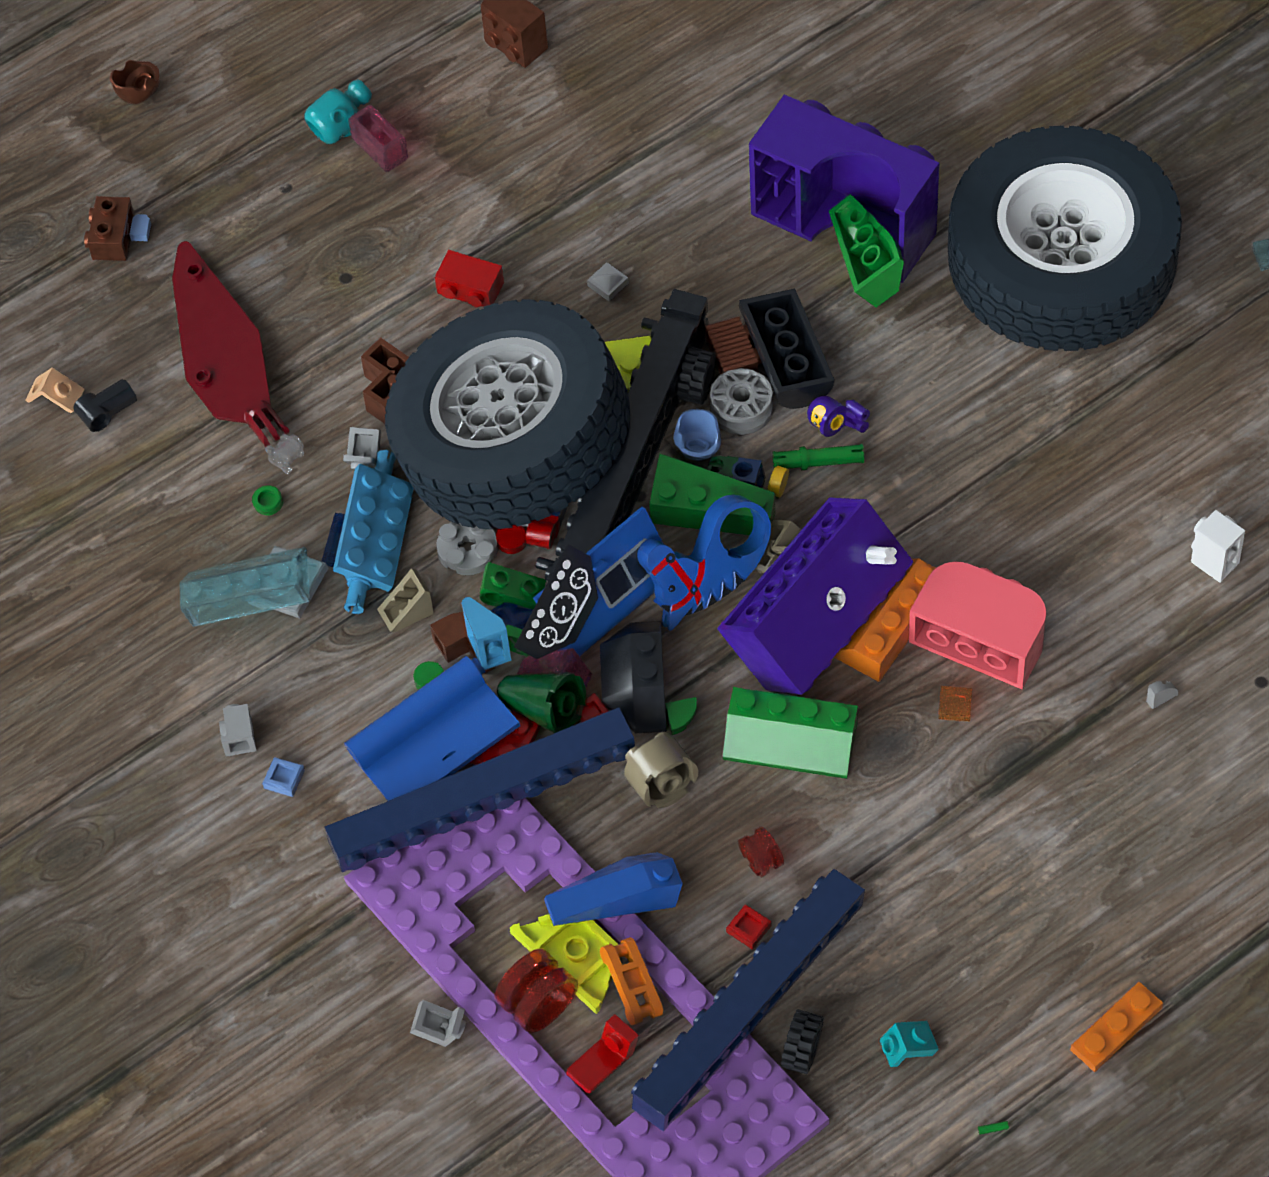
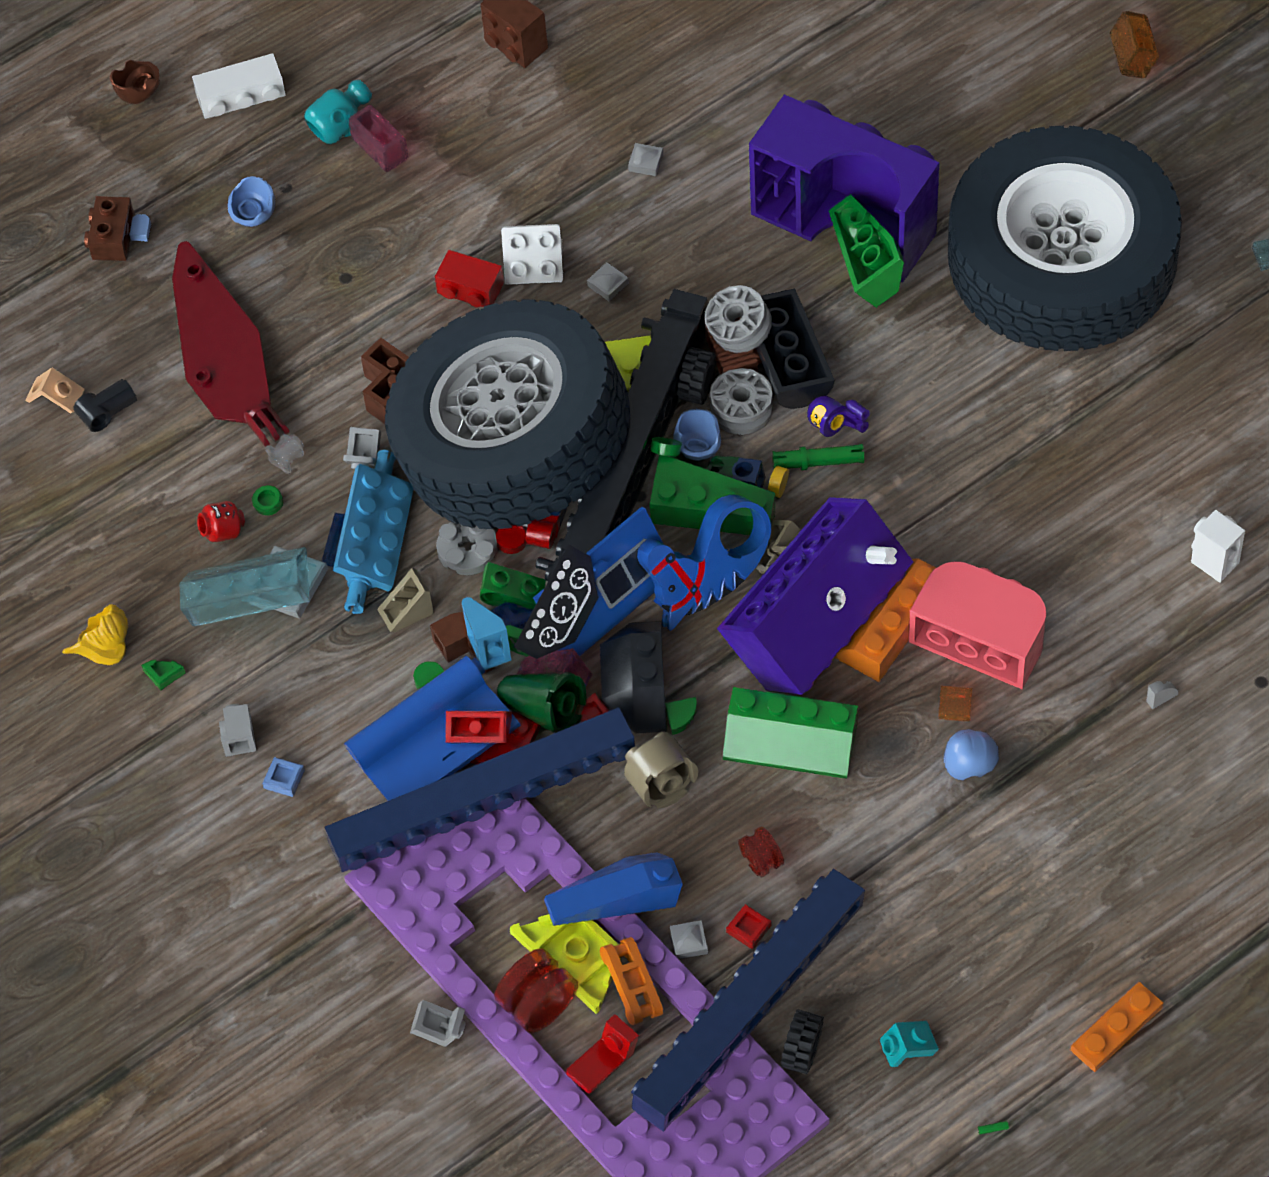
none -> yellow hair [62,604,128,665]
none -> green tile [141,660,186,691]
none -> white brick [192,53,286,119]
none -> red head [197,501,245,542]
none -> medium blue hair [228,176,276,227]
none -> red slope [446,711,512,743]
none -> white bracket [501,224,563,285]
none -> light grey tile [628,143,663,176]
none -> green tile [650,437,682,456]
none -> light grey tile [670,920,708,959]
none -> light grey wheel [705,285,771,353]
none -> medium blue hair [944,729,999,780]
none -> clear orange brick [1110,11,1159,79]

